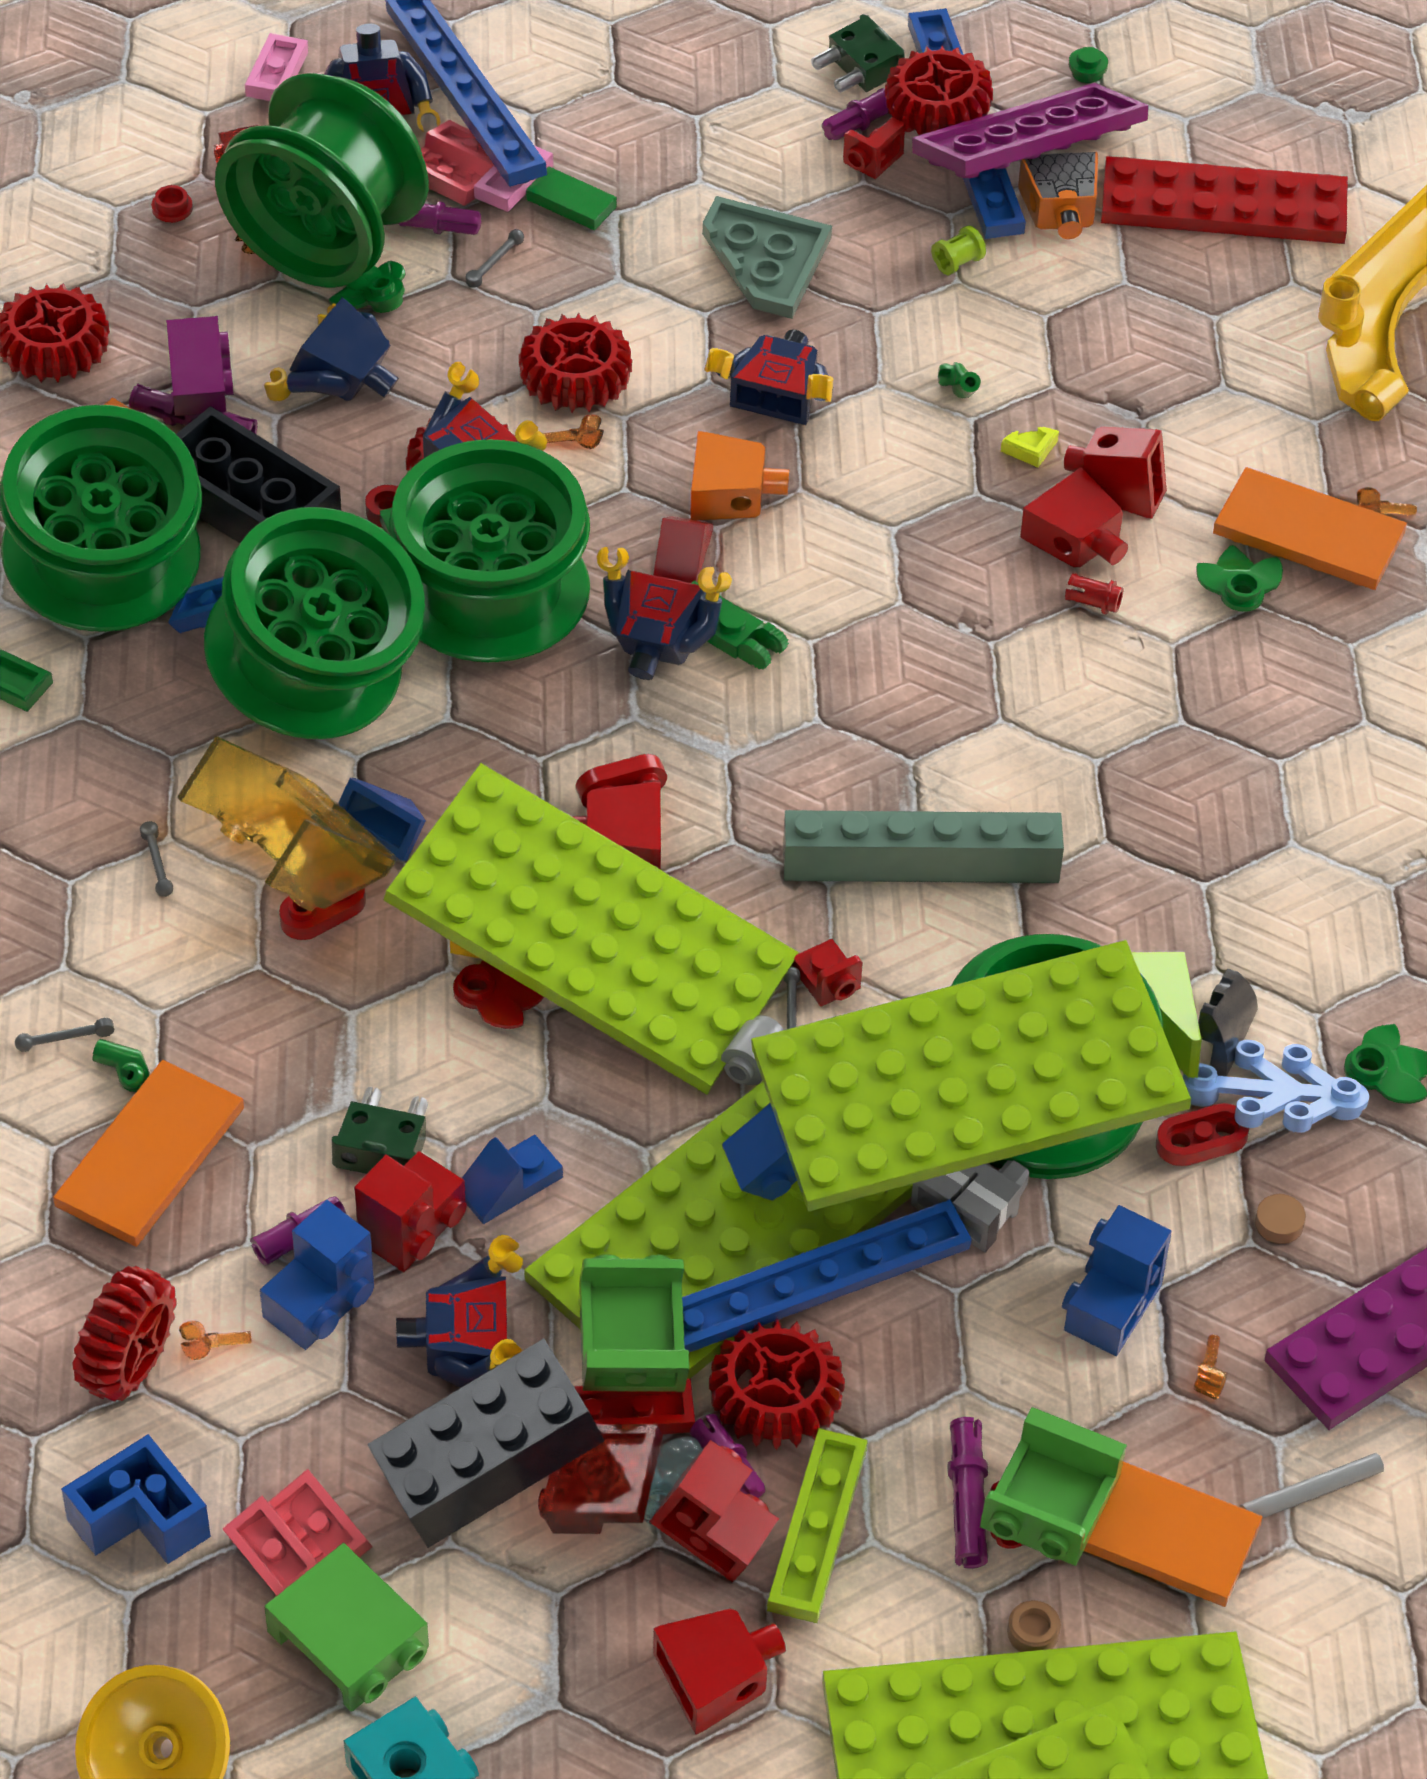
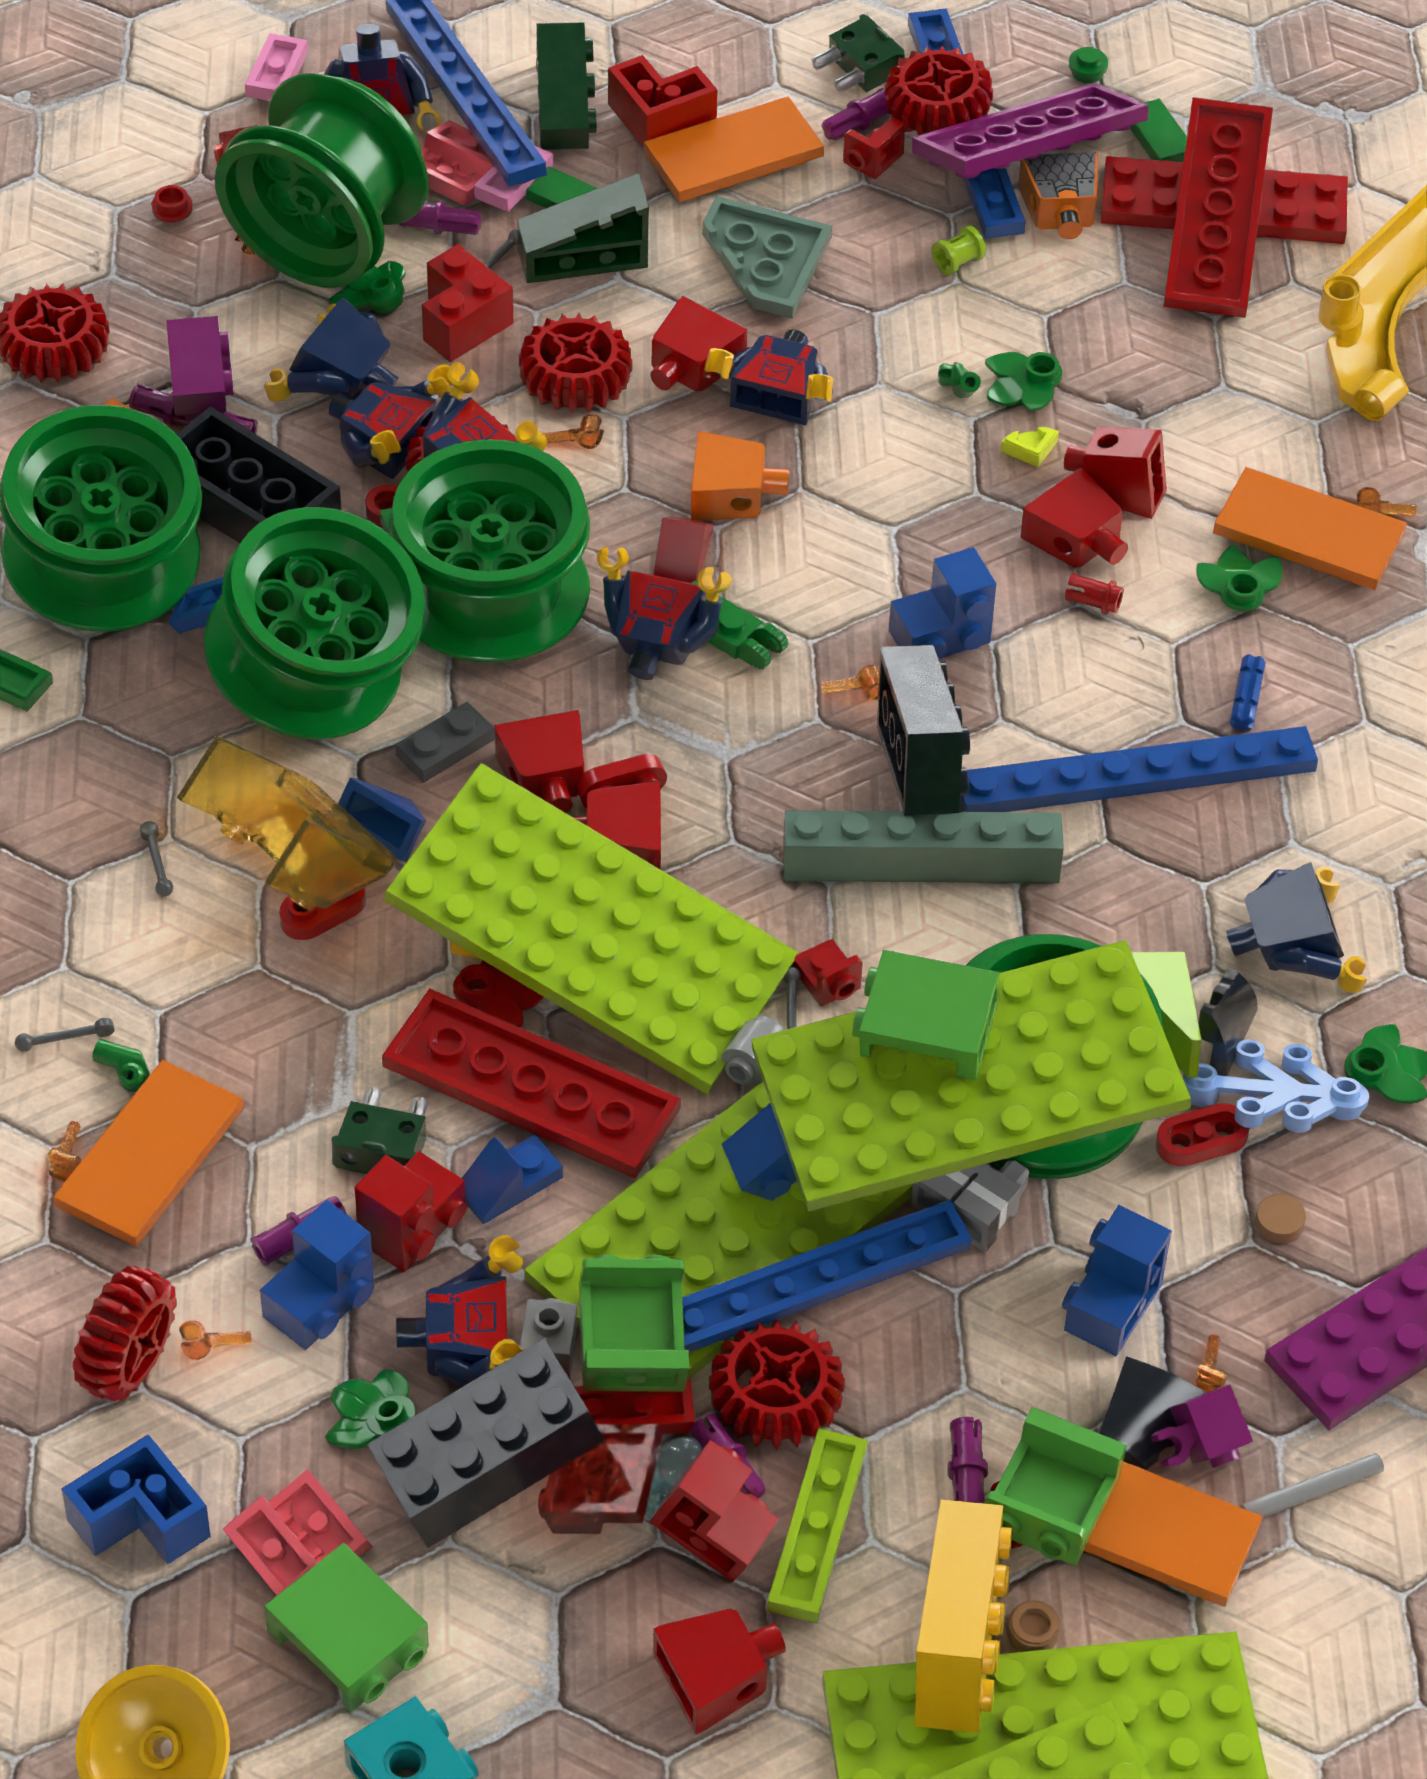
none -> clear orange hand [48,1121,81,1182]
none -> green plate [325,1369,418,1449]
none -> torso [329,364,453,479]
none -> red plate [382,988,681,1179]
none -> dark grey plate [396,702,495,783]
none -> red brick [422,244,514,362]
none -> red torso [494,710,584,813]
none -> dark green wedge [517,173,649,283]
none -> light grey brick [520,1298,577,1379]
none -> dark green wedge [536,22,597,150]
none -> red brick [608,55,718,148]
none -> orange tile [644,96,824,202]
none -> red torso [650,296,748,391]
none -> clear orange hand [822,665,879,700]
none -> bright green panel [852,949,999,1081]
none -> black brick [877,645,970,816]
none -> blue brick [888,547,997,659]
none -> yellow brick [915,1499,1012,1733]
none -> blue plate [960,726,1318,812]
none -> green plate [985,352,1062,412]
none -> black slope [1099,1356,1206,1470]
none -> green tile [1130,98,1187,162]
none -> magenta brick [1151,1385,1254,1468]
none -> red plate [1163,97,1273,318]
none -> torso [1226,862,1367,993]
none -> blue axle [1230,654,1266,731]

